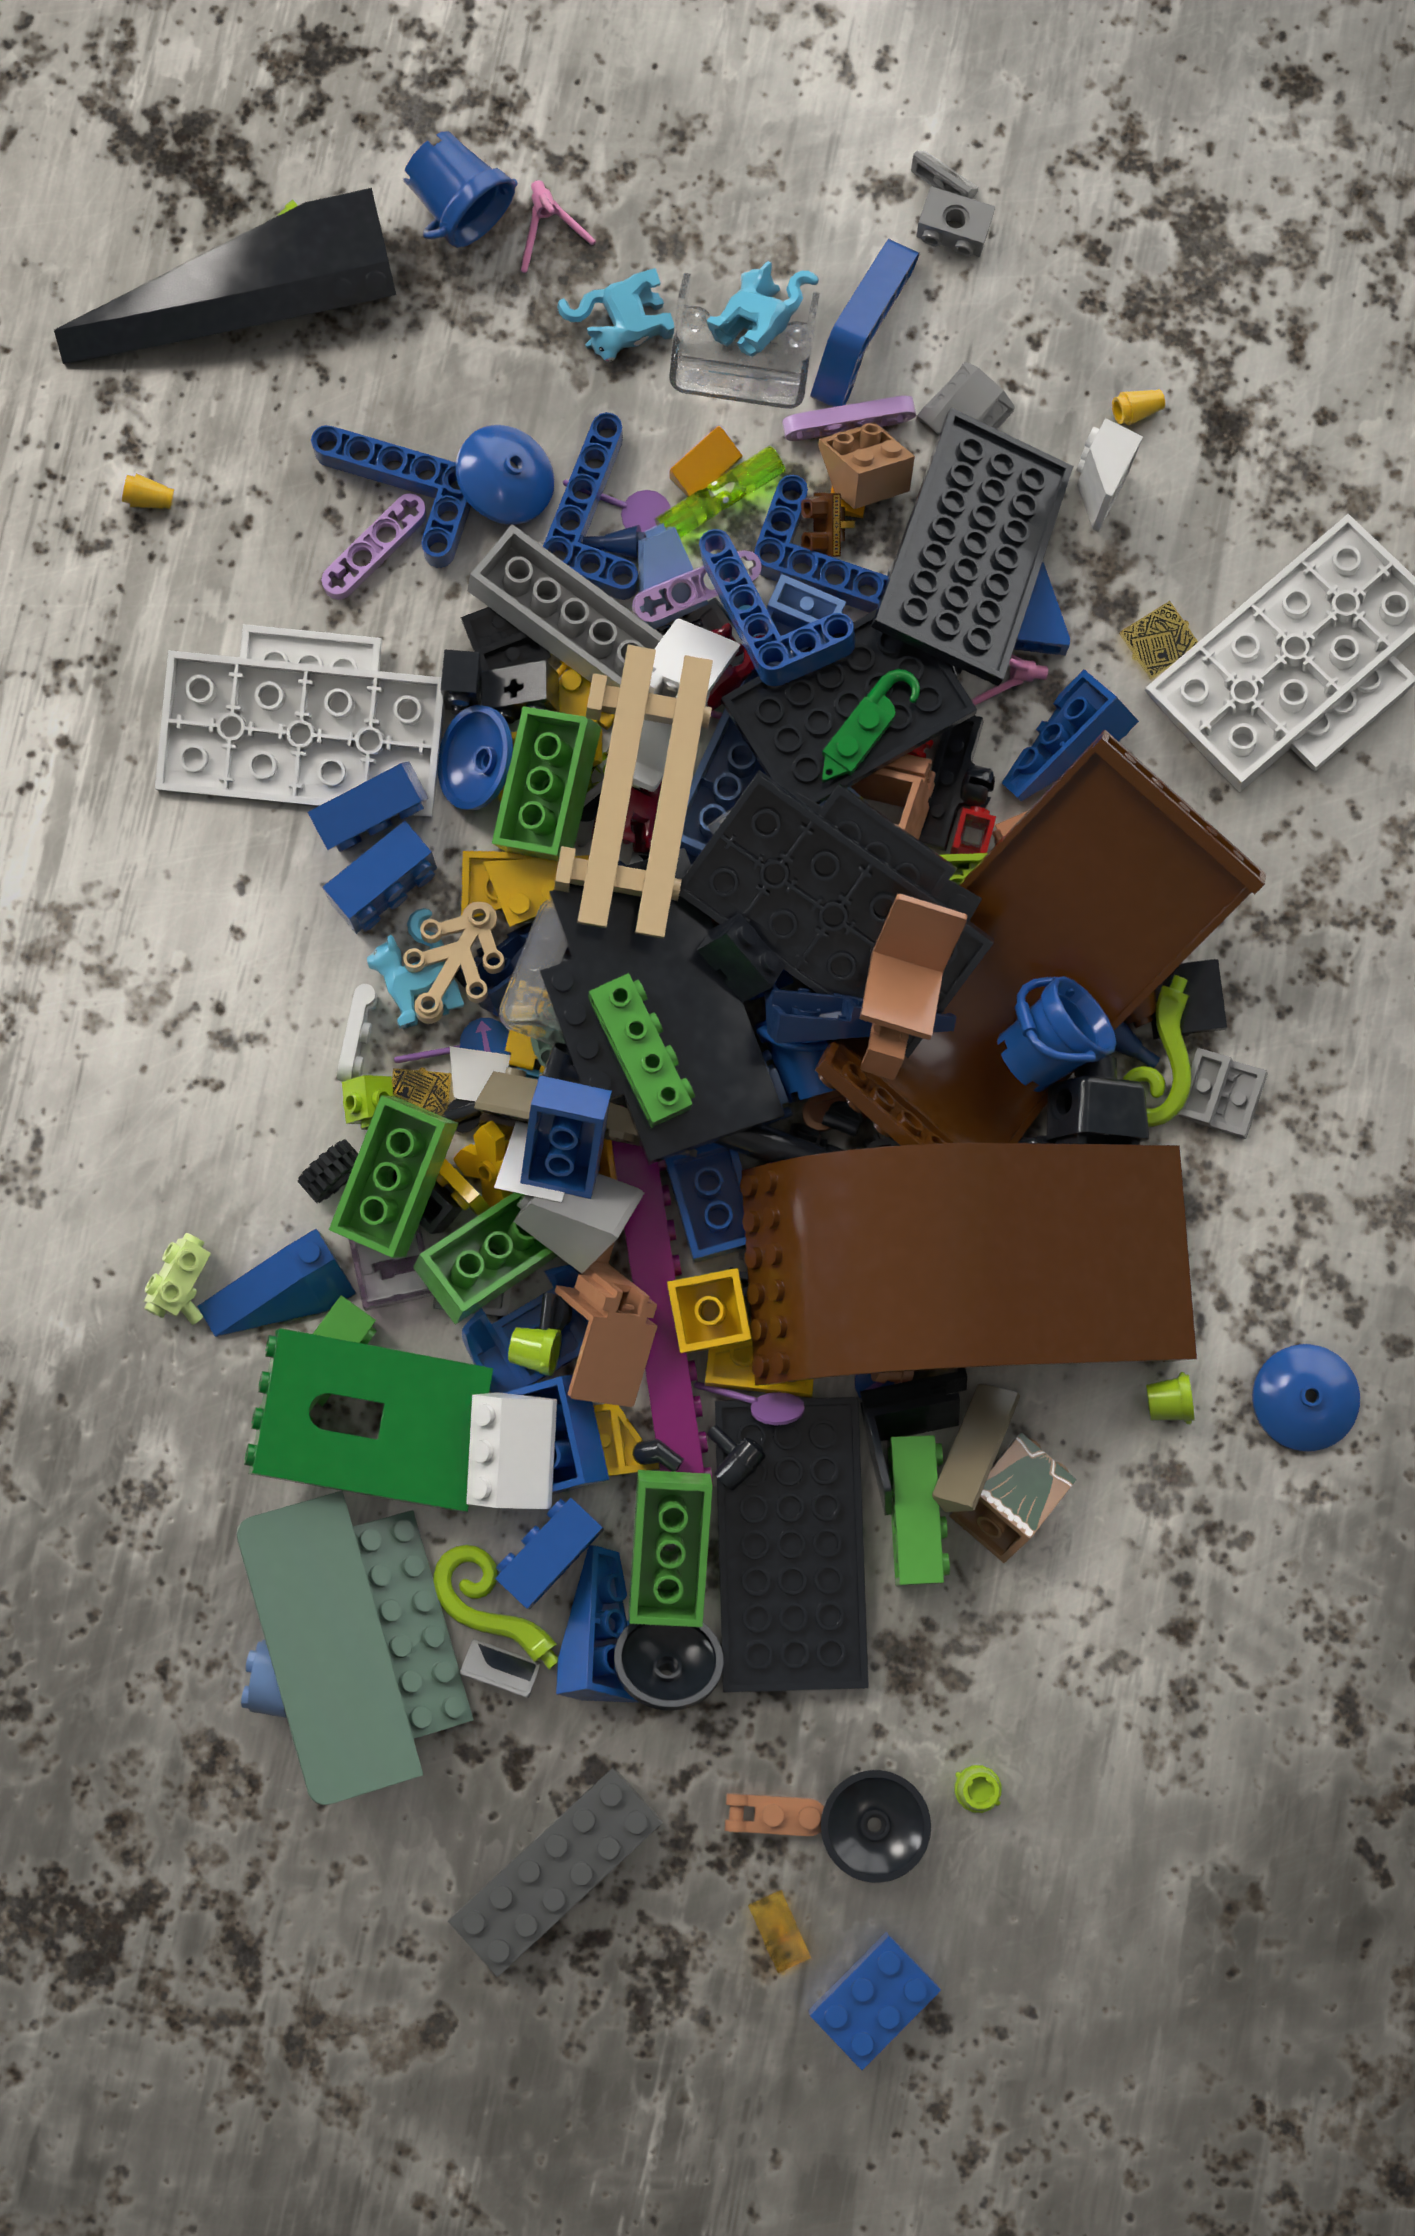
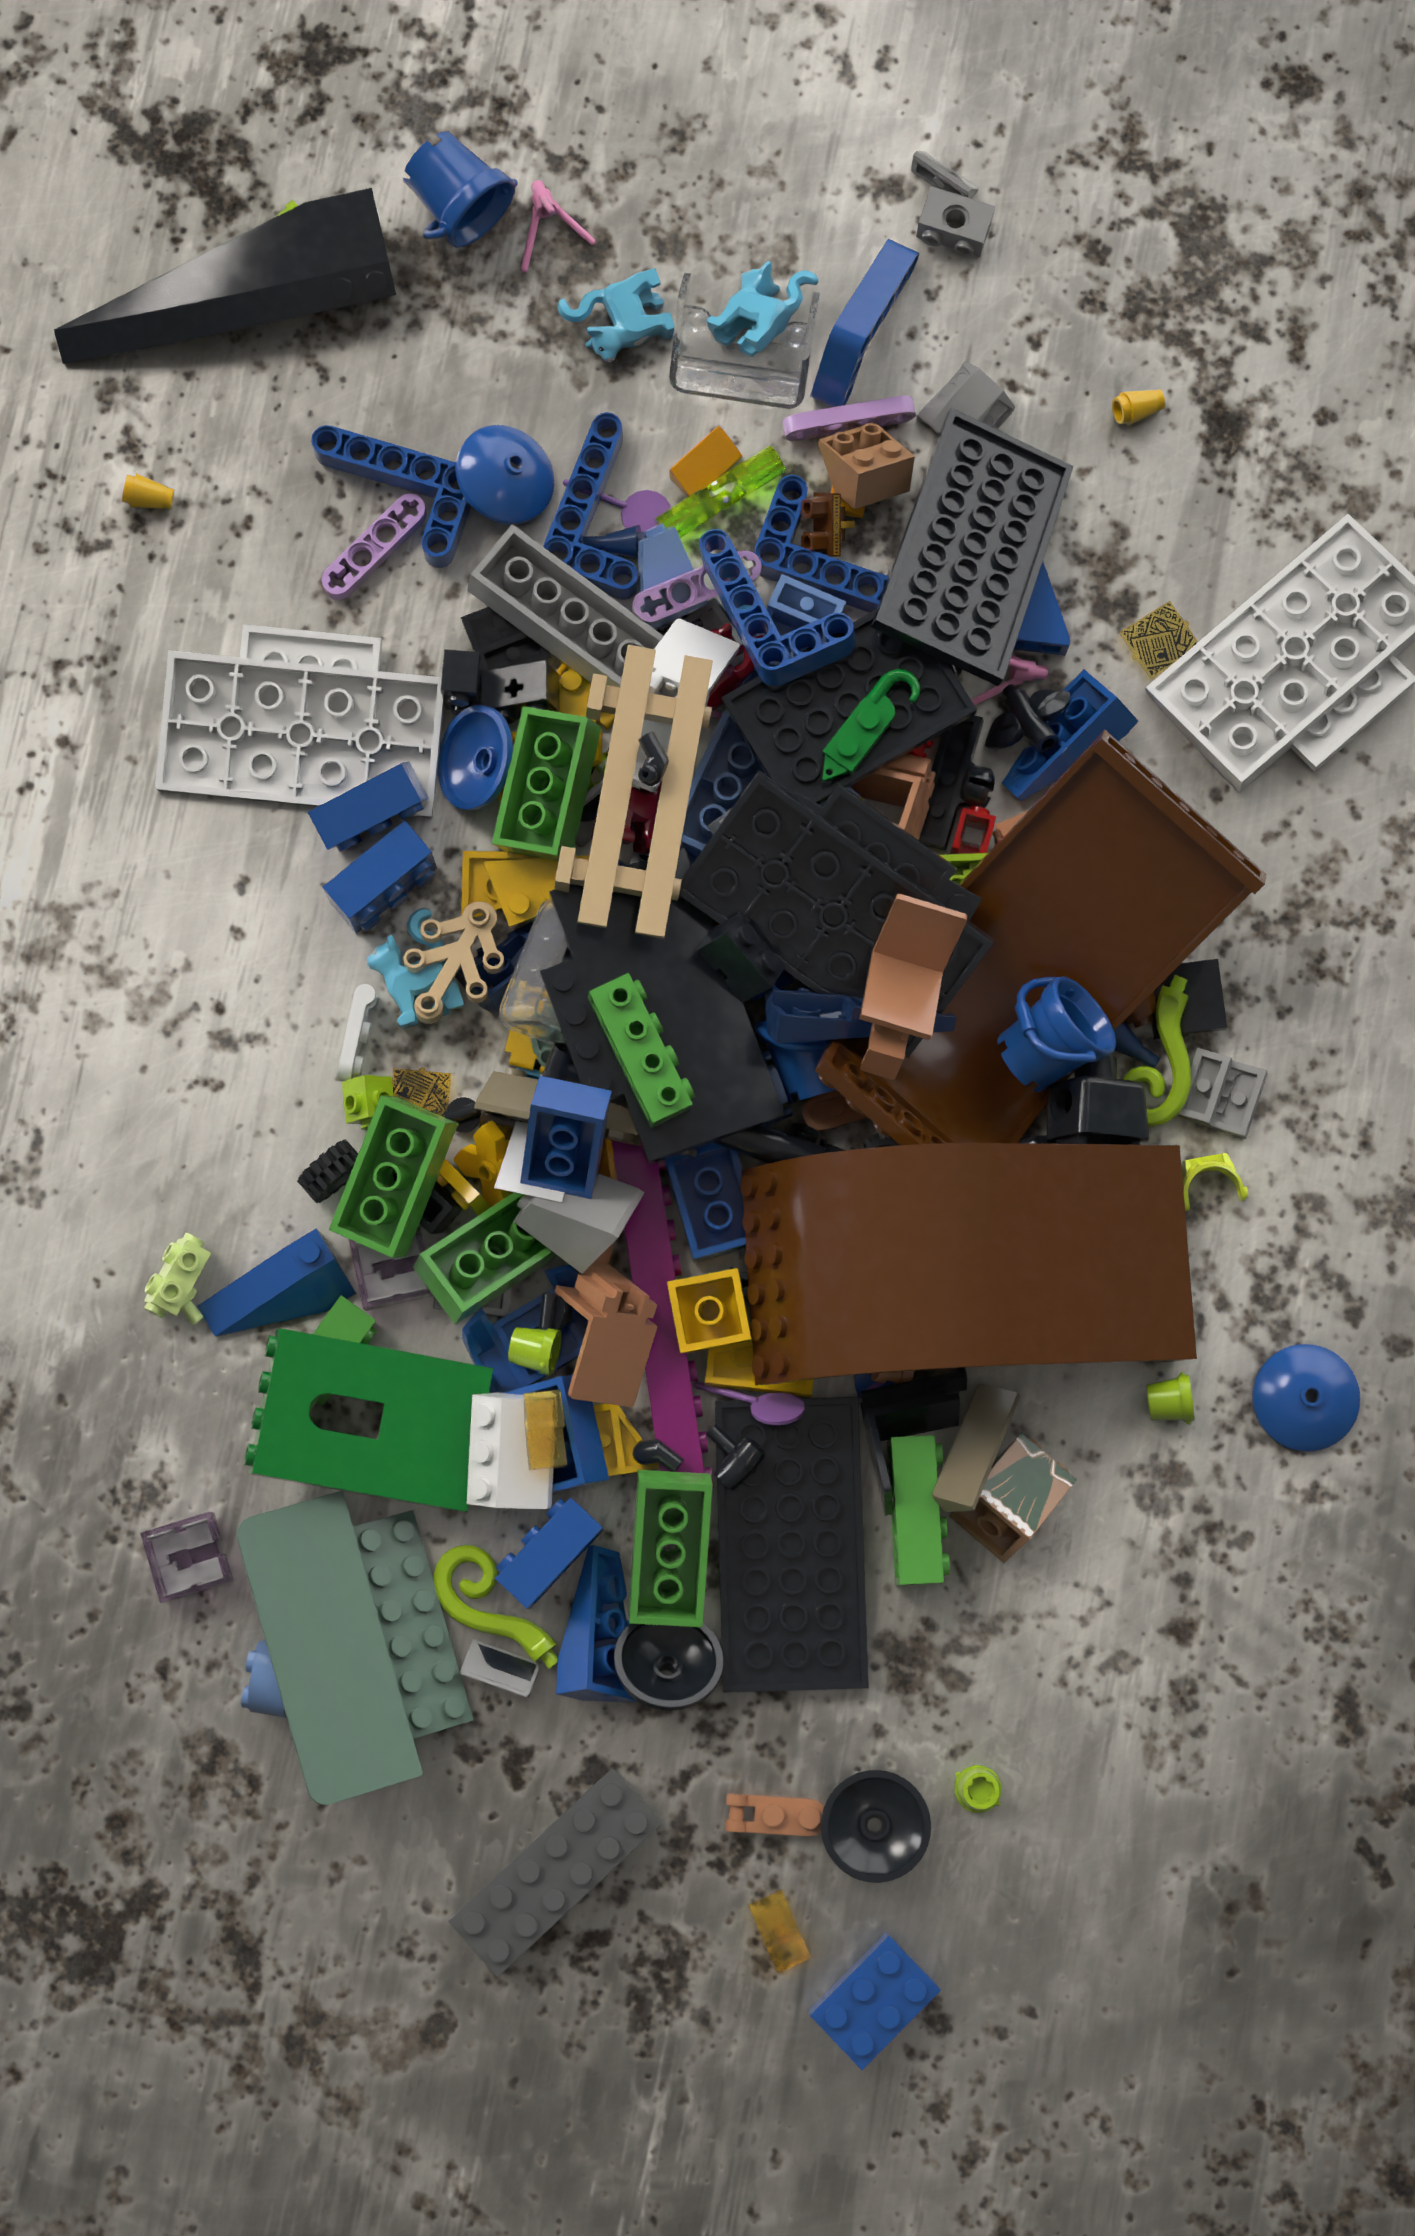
blue piece [394,1018,510,1063] -> none
white sticker [450,1046,511,1102] -> none
black plate [822,1101,863,1137] -> none
white slope [1076,418,1143,532] -> none
none -> piece [140,1511,234,1603]
none -> clear yellow slope [523,1390,567,1470]
none -> black arm [638,732,669,786]
none -> black plant [985,684,1071,753]
none -> neon yellow helmet [1181,1153,1248,1211]

